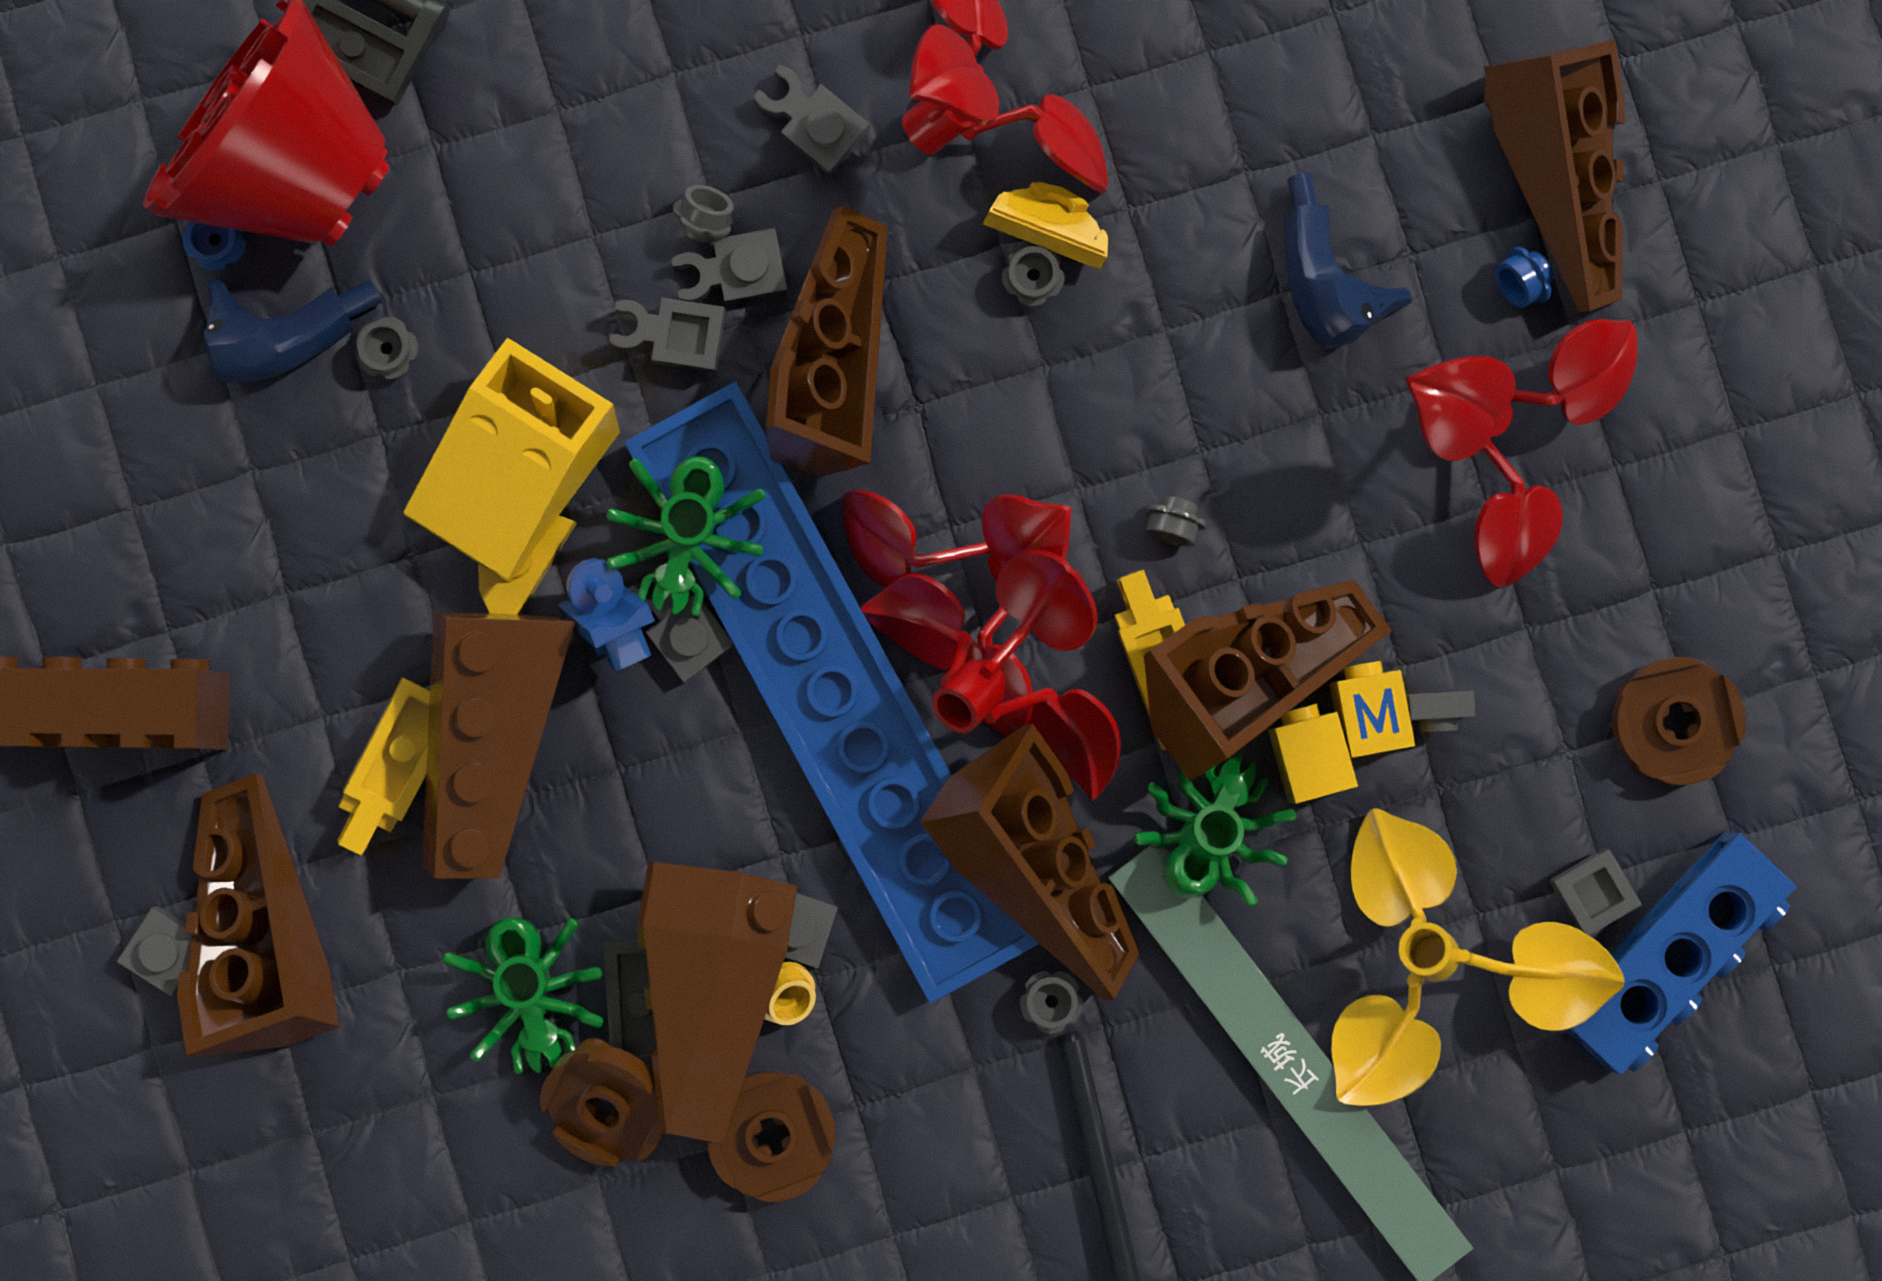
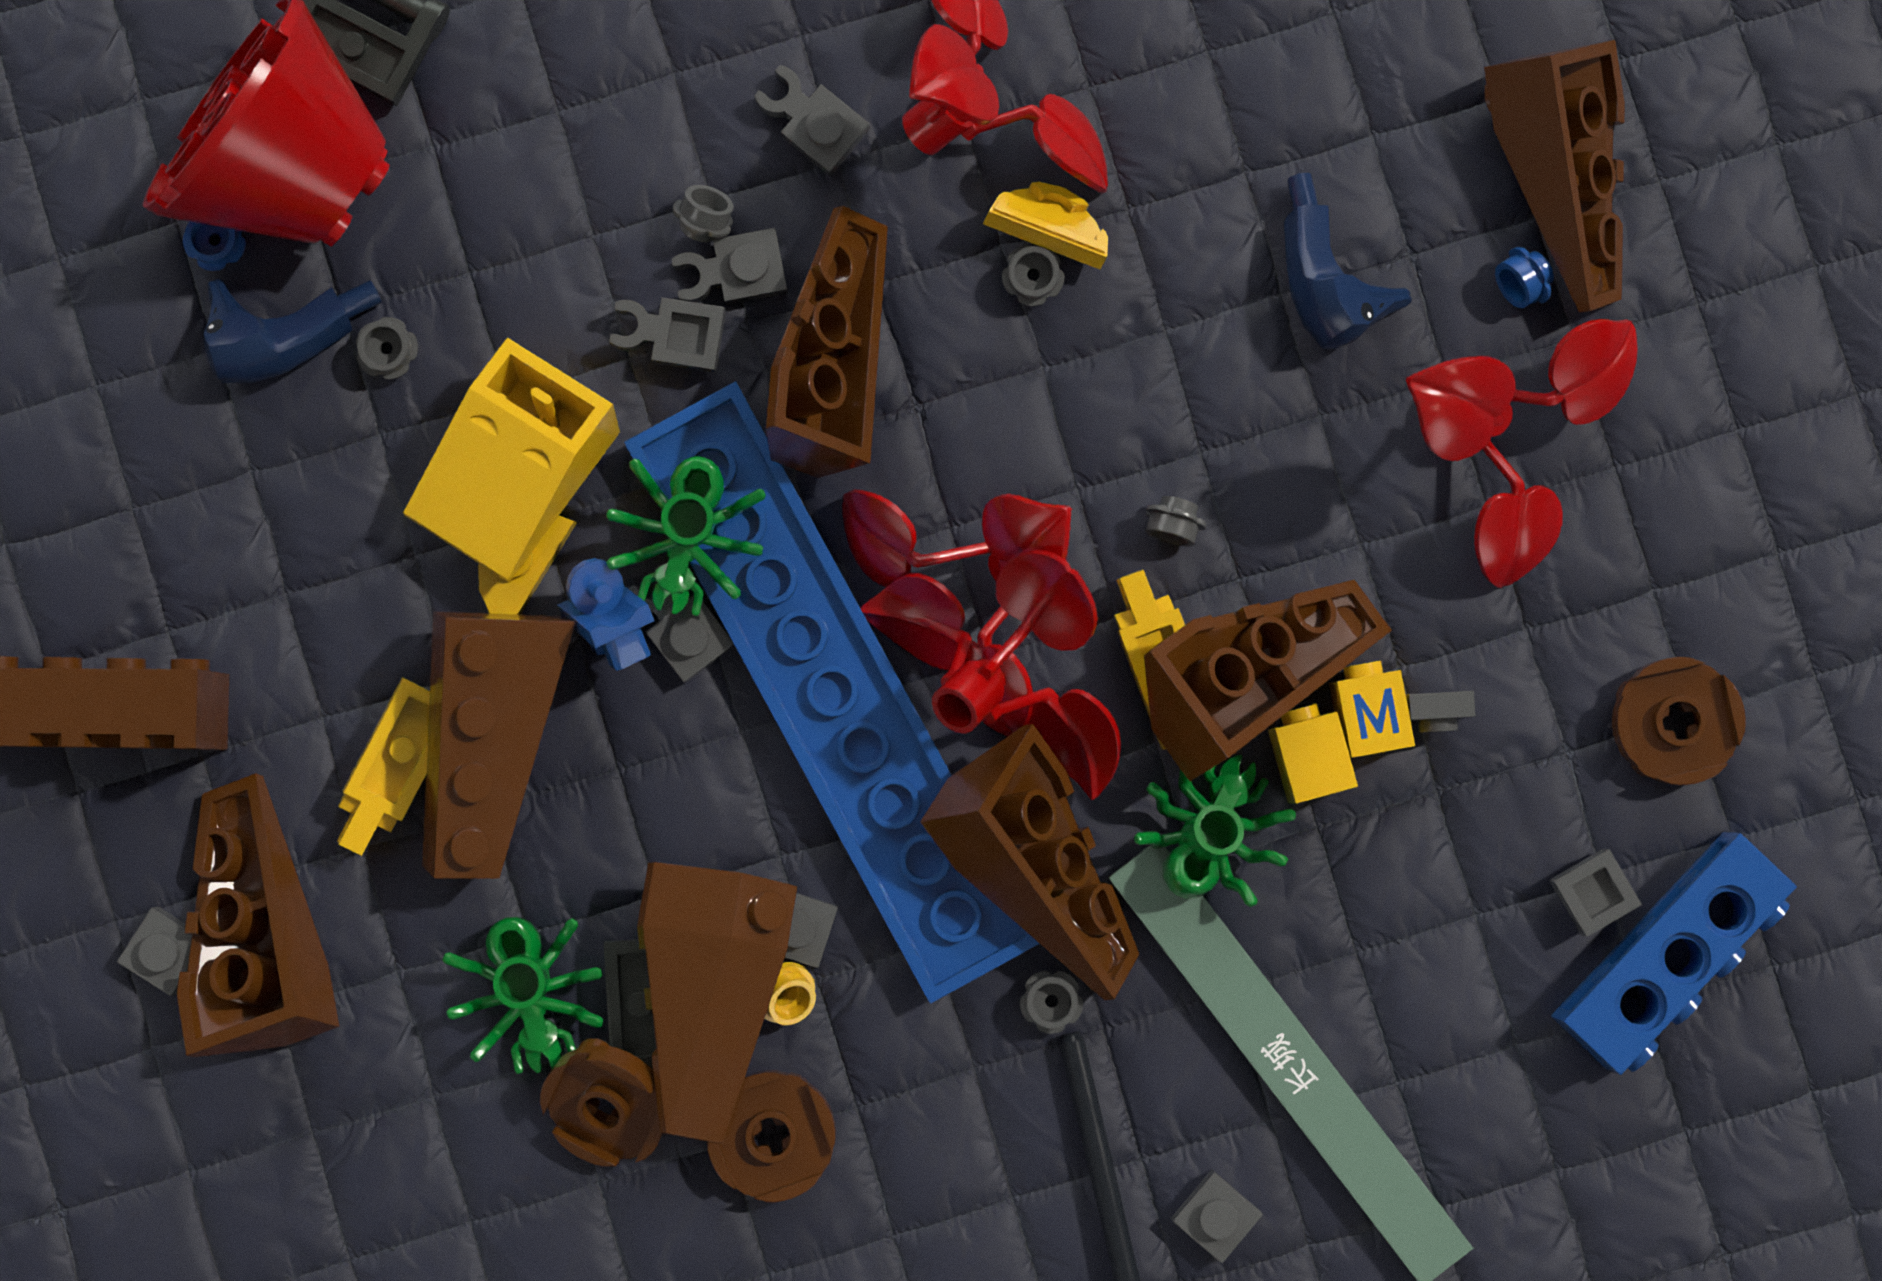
yellow plant [1331,808,1625,1106] -> none
none -> dark grey plate [1171,1169,1263,1263]

